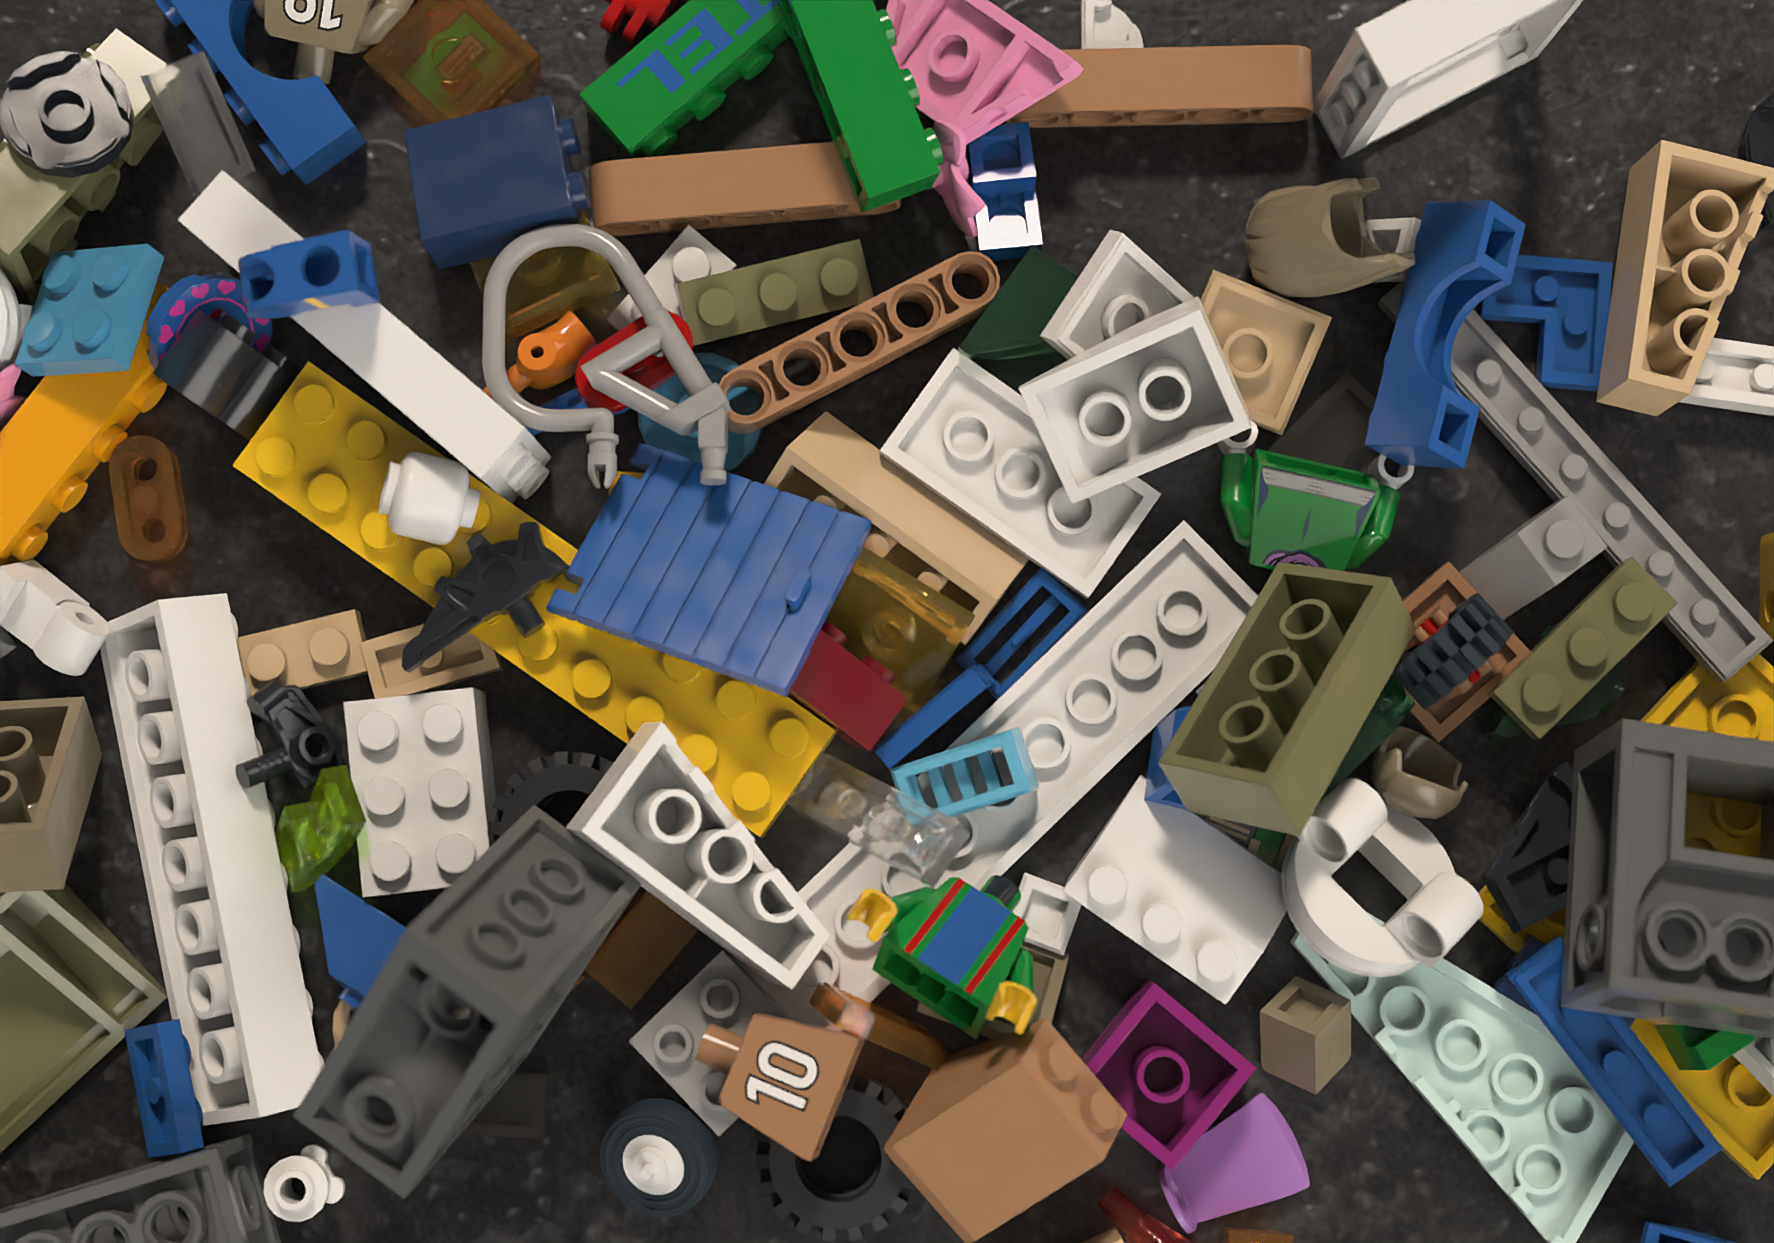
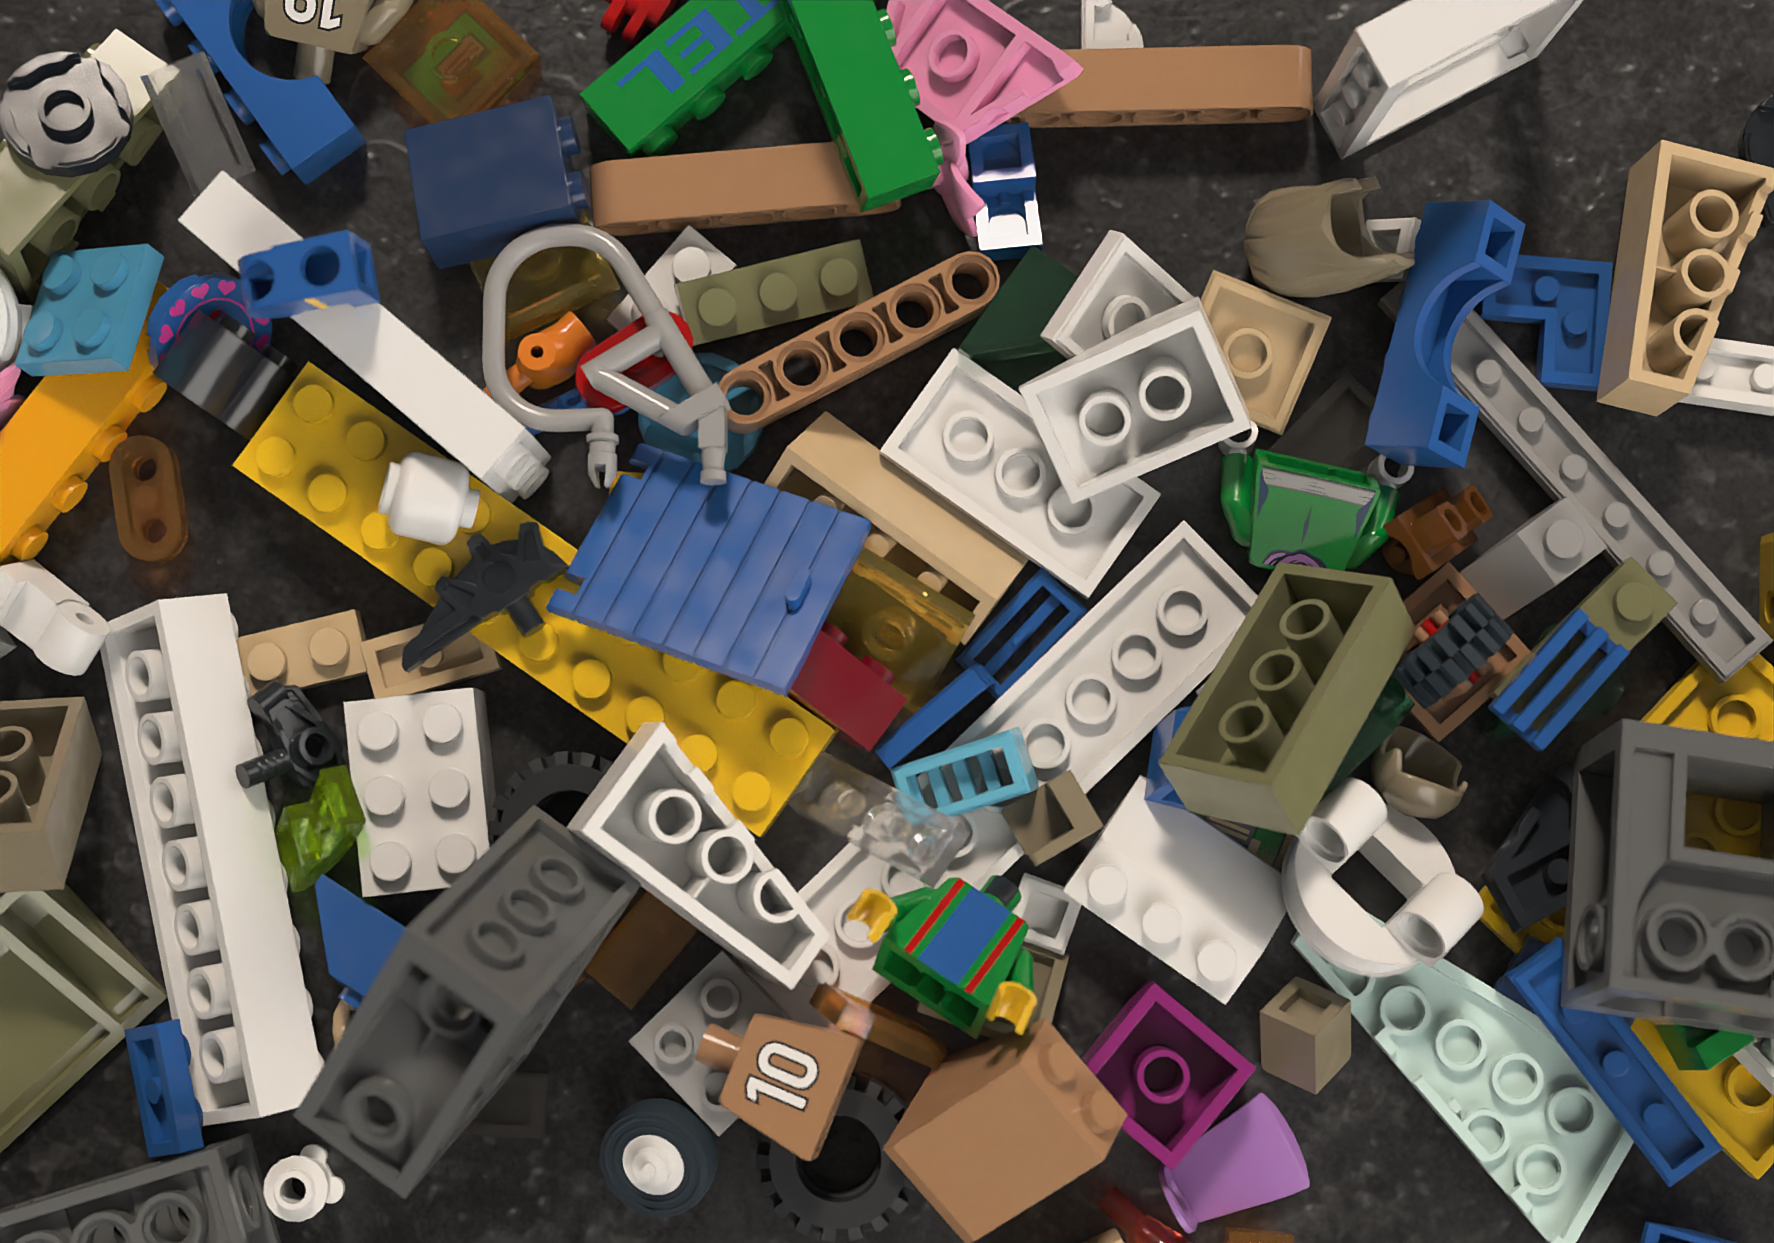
none -> dark tan panel [1002,770,1104,866]
none -> reddish brown hips [1382,484,1493,580]
none -> blue tile [1487,608,1630,752]

